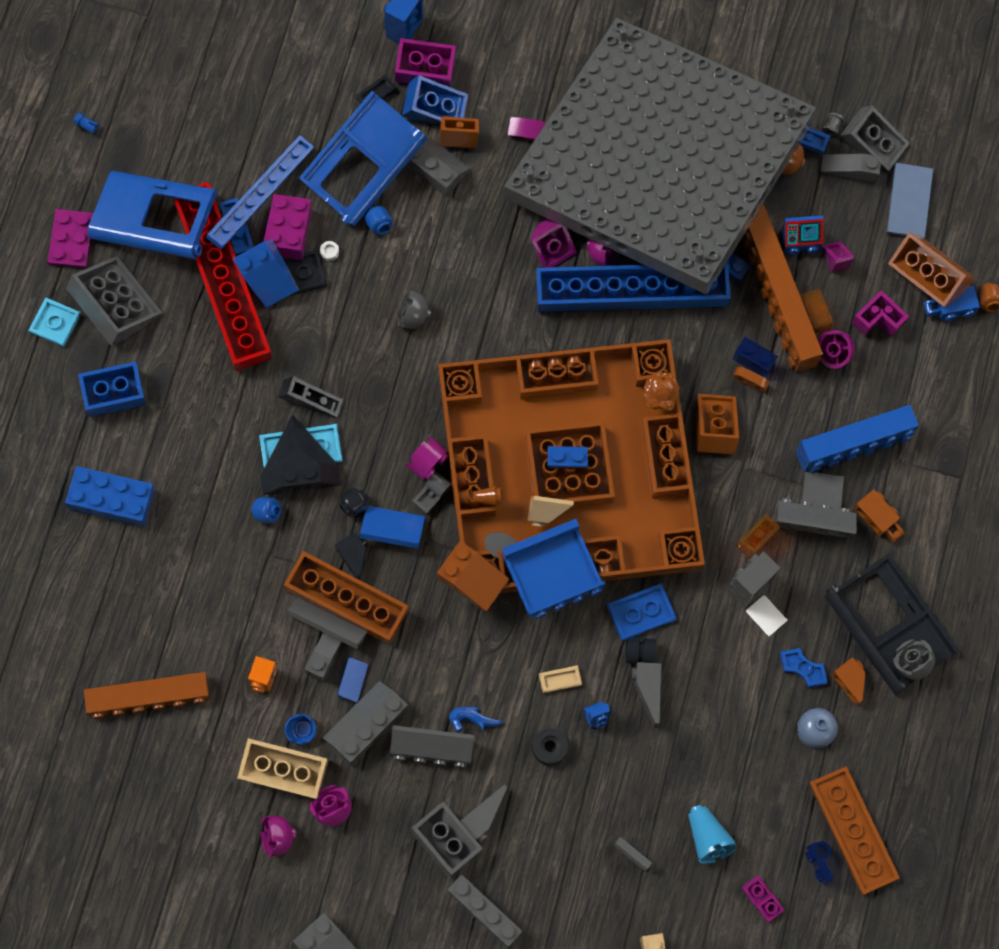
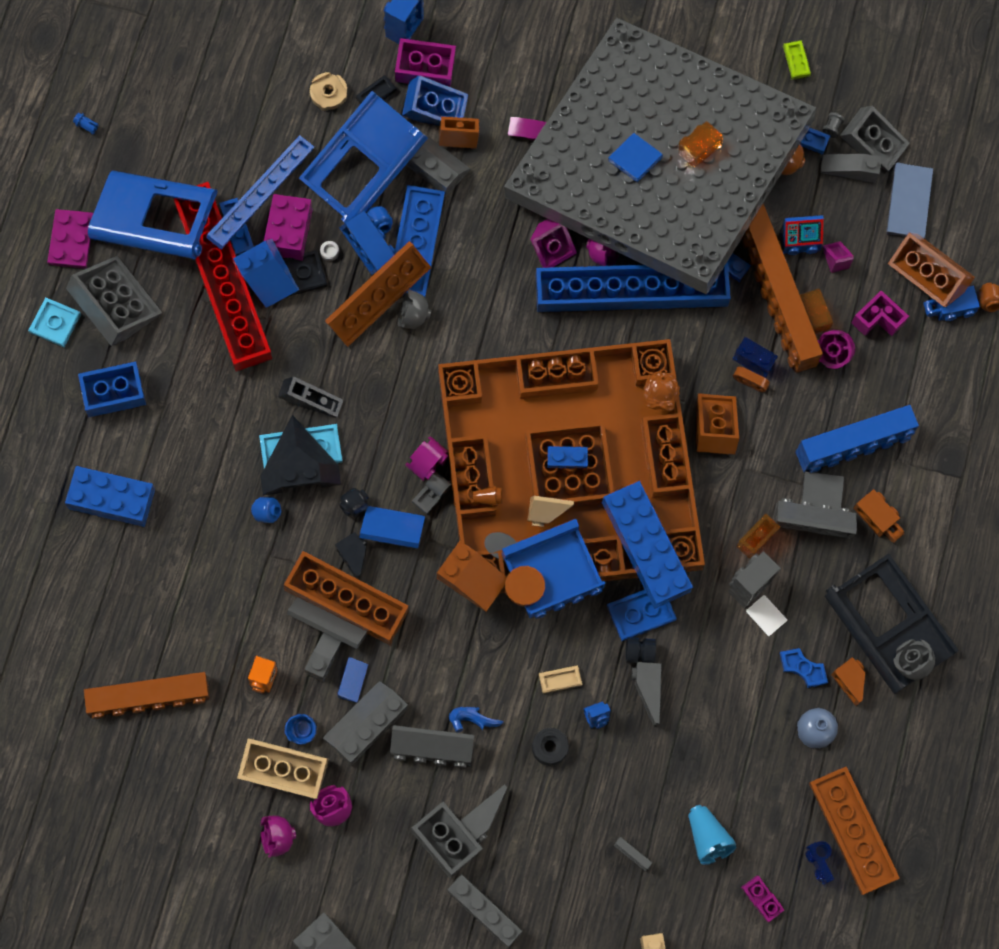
none -> tan plate [310,72,347,111]
none -> dark orange plate [325,241,431,347]
none -> blue brick [339,211,396,275]
none -> blue plate [395,185,445,297]
none -> dark orange tile [505,566,545,606]
none -> blue brick [602,481,693,609]
none -> blue tile [608,133,663,182]
none -> clear orange brick [679,121,723,168]
none -> lime plate [783,40,811,80]

